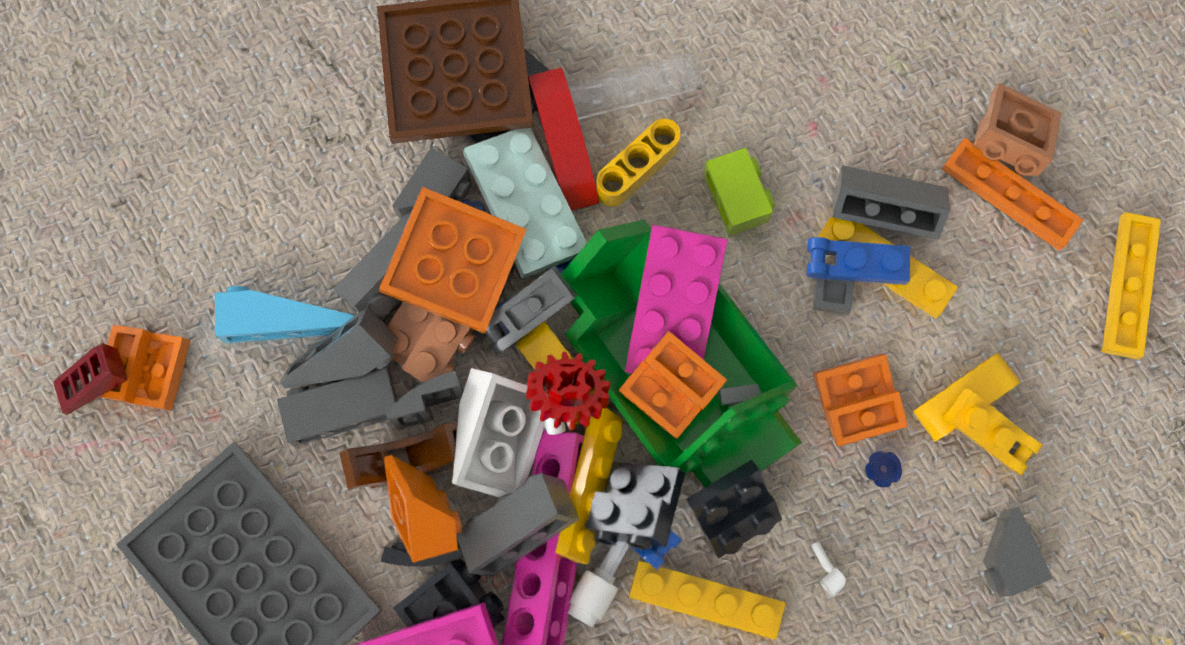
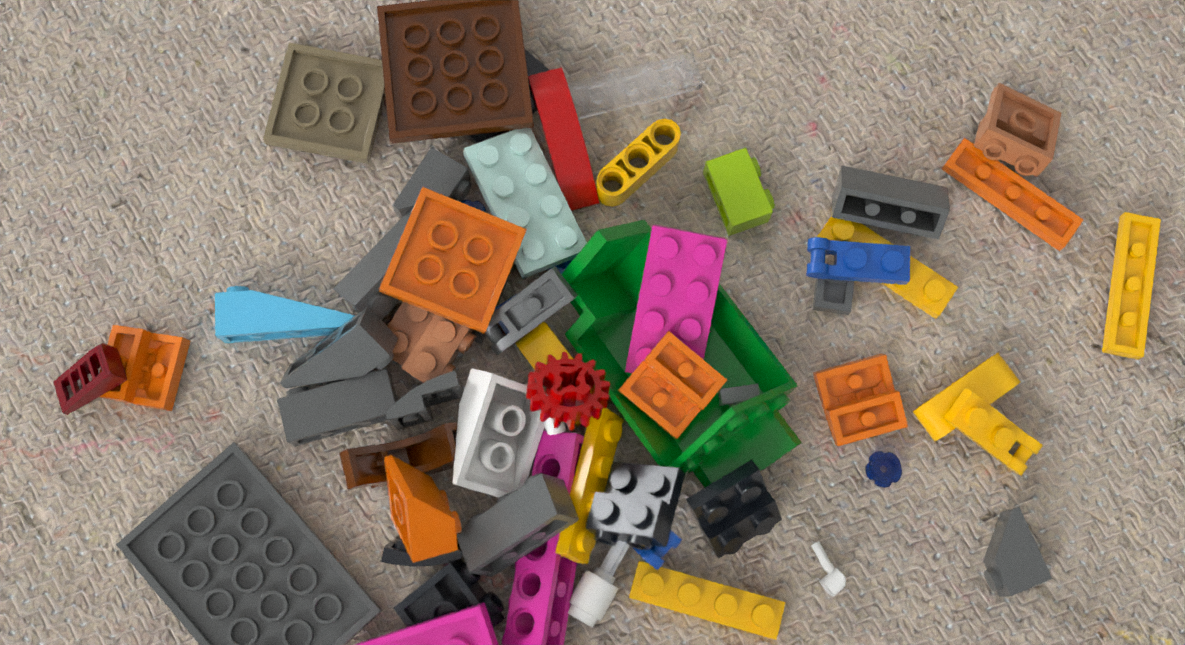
none -> dark tan plate [263,42,386,164]

